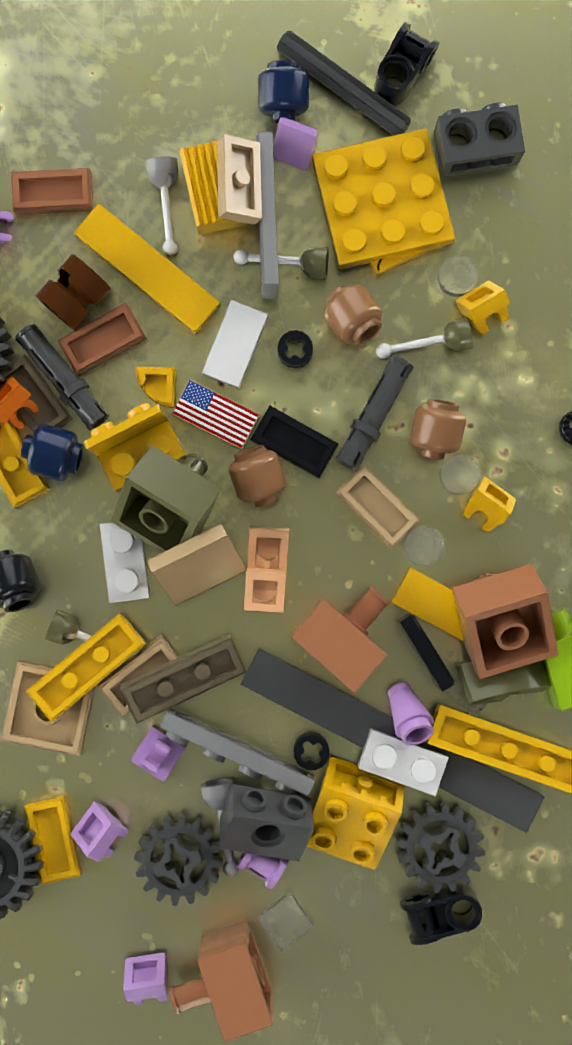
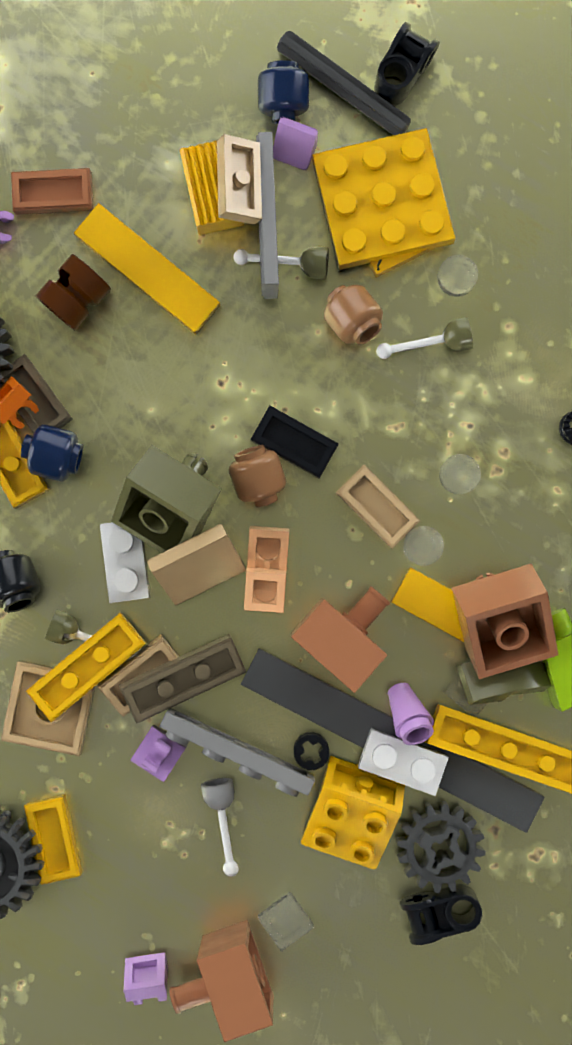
dark grey pin [15,323,109,431] -> none
nougat tile [57,302,147,377] -> none
lavender tile [70,801,129,862] -> none
yellow bracket [84,403,186,492] -> none
dark grey gear [134,813,223,906] -> none
yellow tile [136,366,177,408] -> none
hinge [146,156,178,256] -> none
tile [171,379,260,450] -> none
white tile [202,300,268,389] -> none
dark grey brick [220,784,314,861] -> none
lavender bush [236,852,289,889] -> none
black bush [277,330,313,369] -> none
dark grey pin [335,355,414,471] -> none
black tile [396,614,455,692] -> none
medium nougat head [410,399,466,460] -> none
dark grey brick [434,102,525,176] -> none
yellow tile [455,280,510,335] -> none
yellow tile [463,476,517,533] -> none

